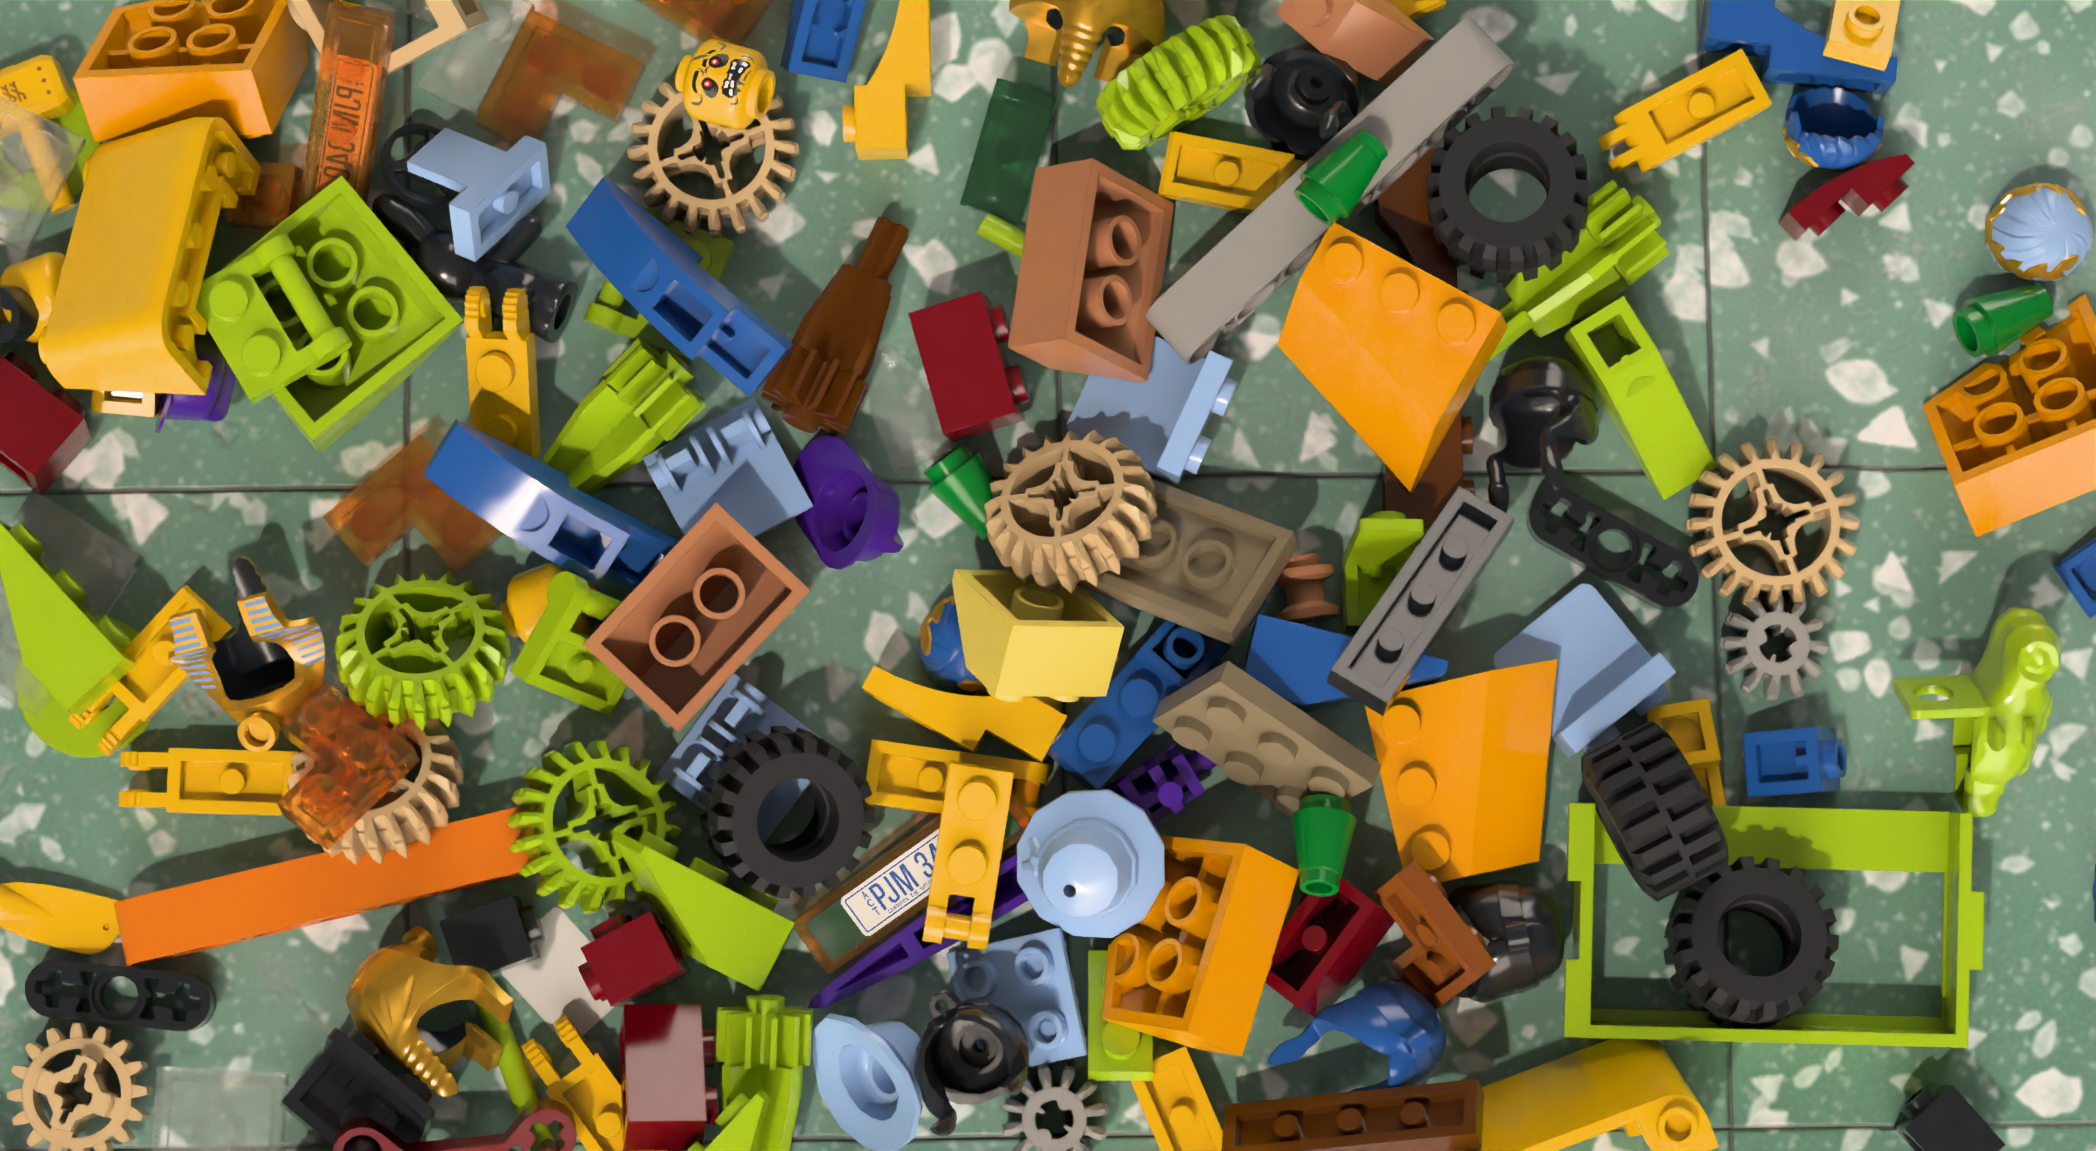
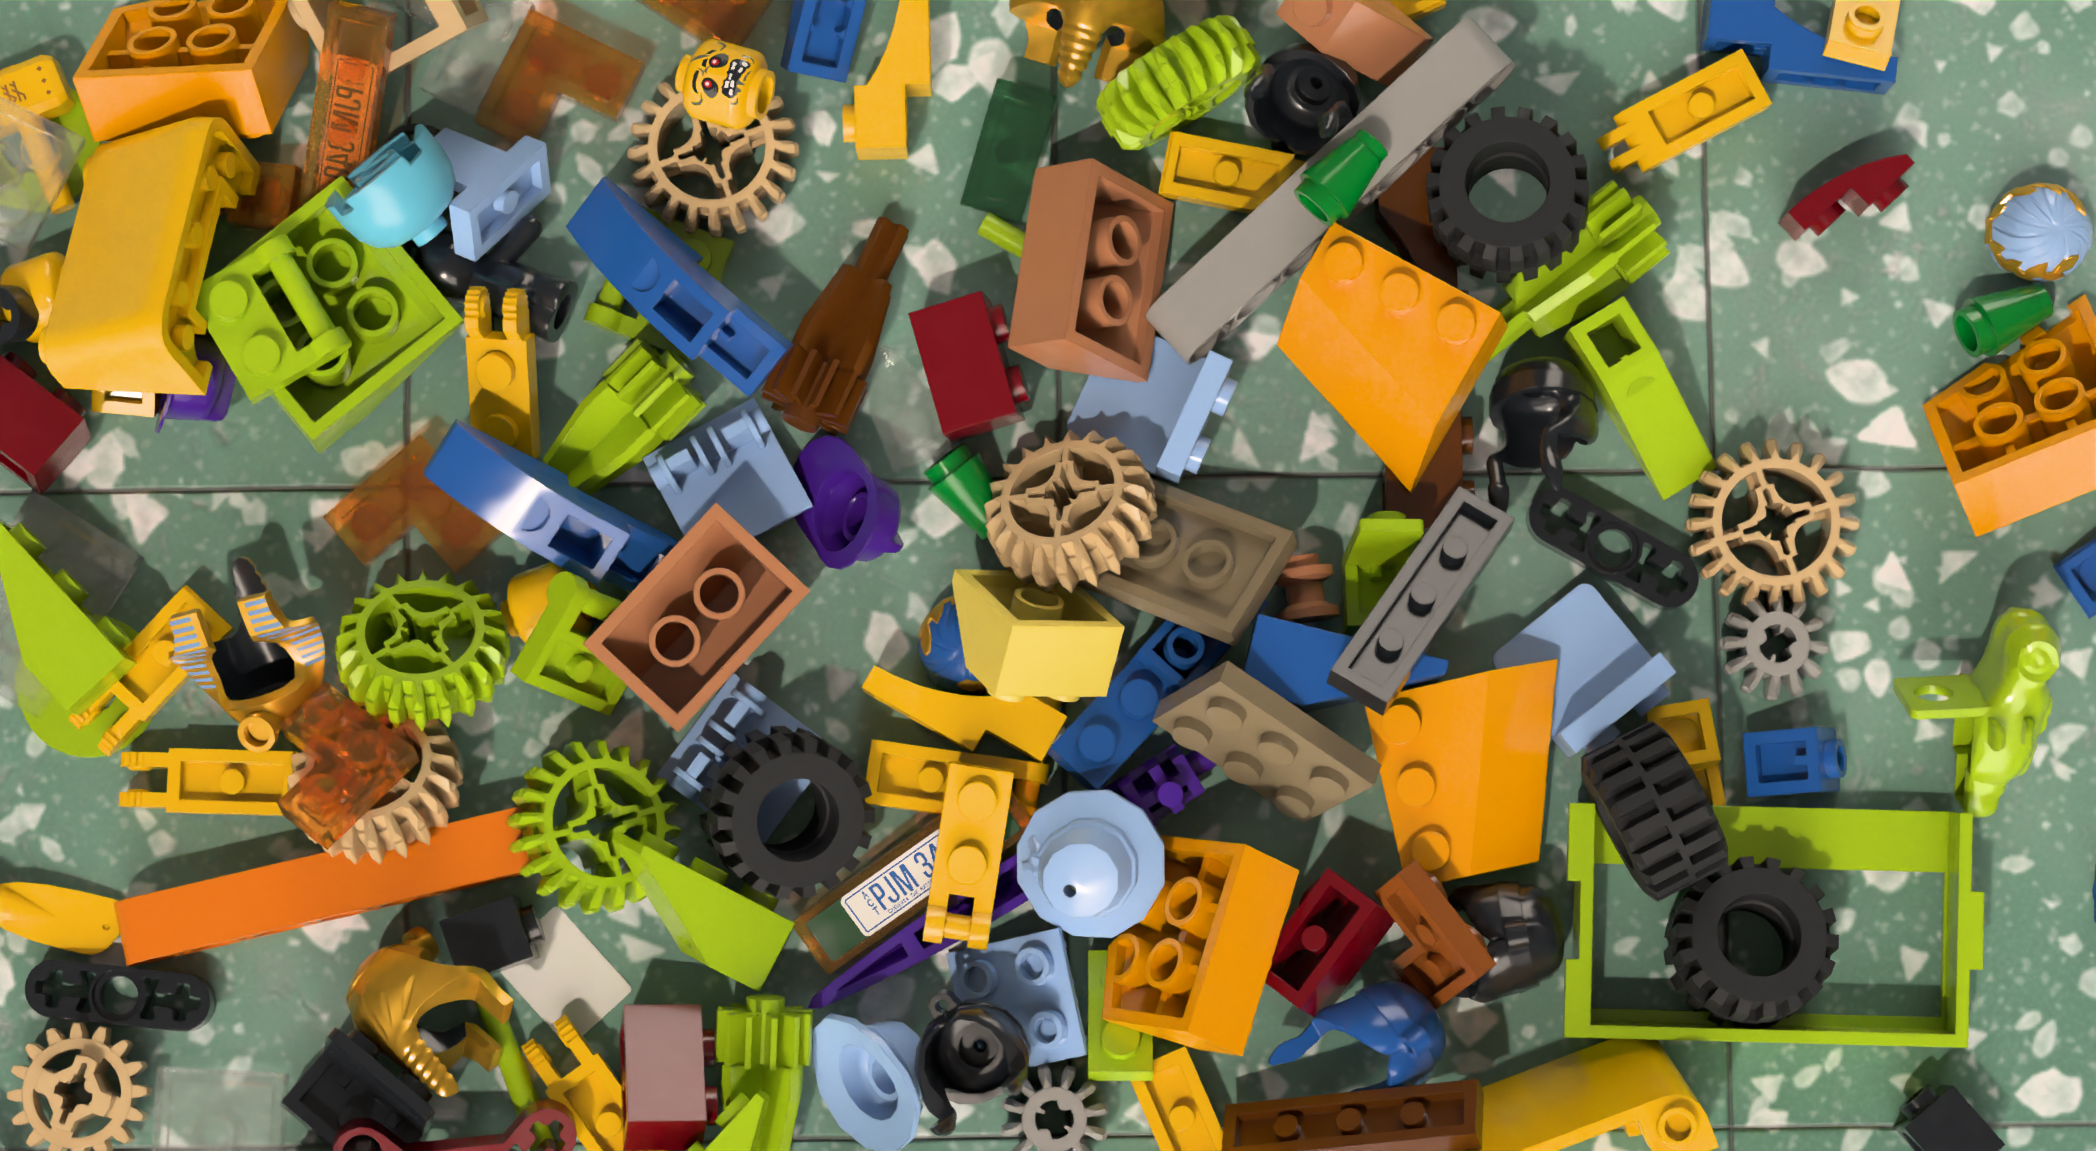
dark red brick [578,911,691,1007] -> none
green cone [1292,794,1357,896] -> none
blue hair [1782,86,1884,169] -> none
none -> medium azure cylinder [324,124,456,248]

